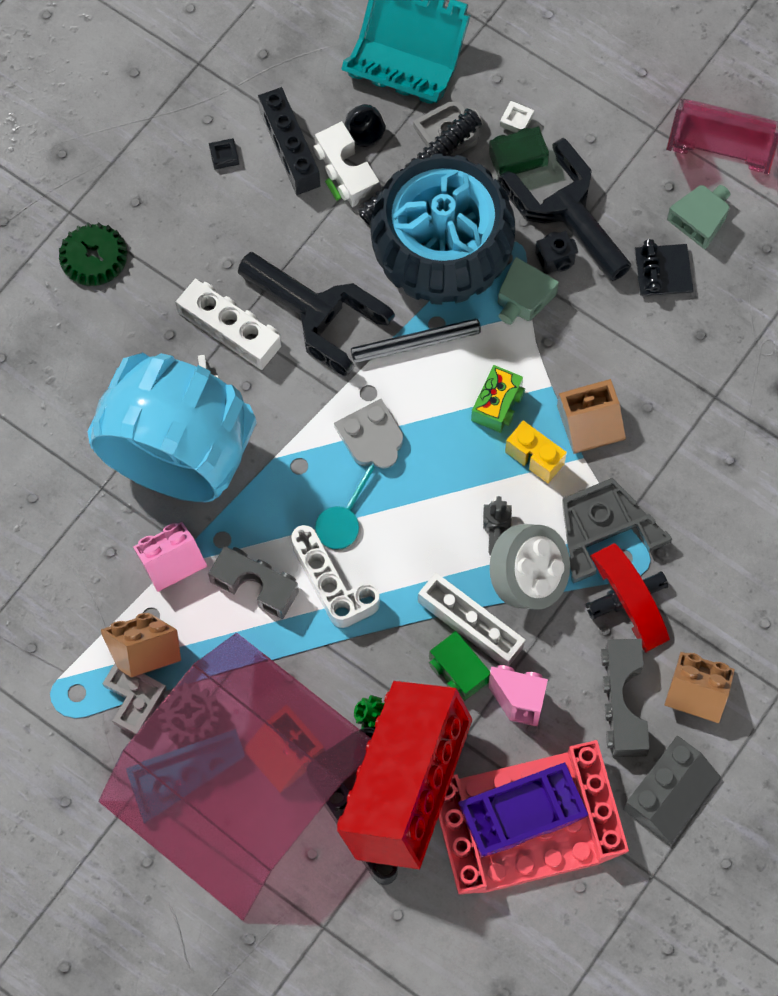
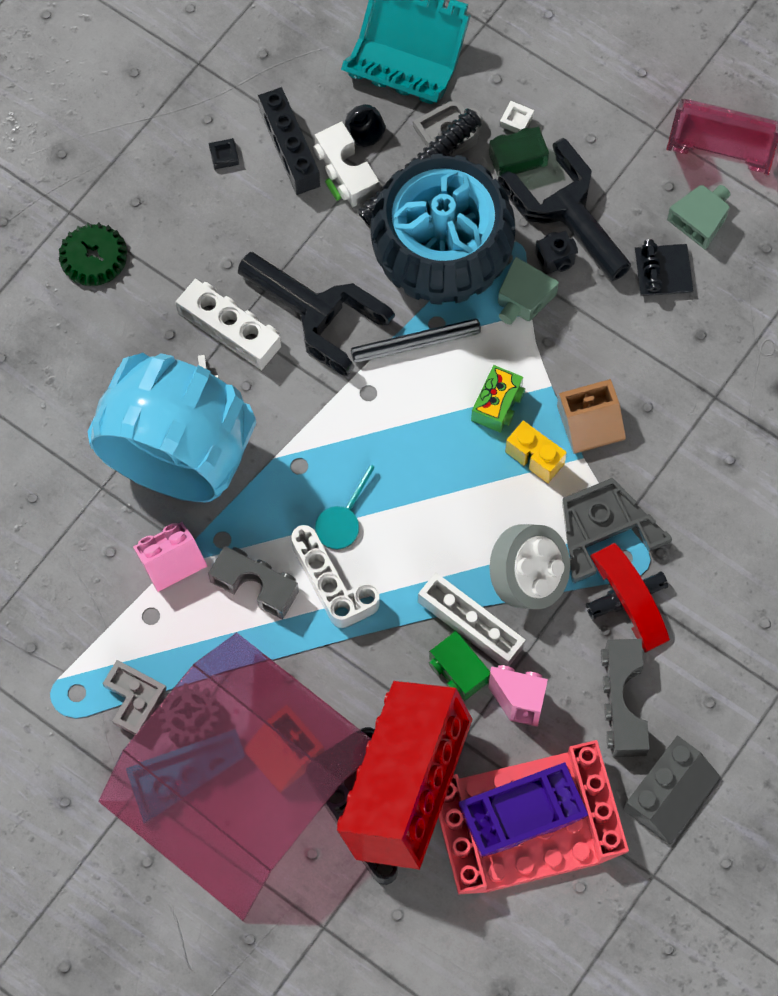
medium nougat slope [101,613,181,678] -> none
light grey plate [334,399,403,469] -> none
green gear [354,695,384,729] -> none
dark grey axle [483,496,512,556] -> none
medium nougat slope [664,652,735,723] -> none

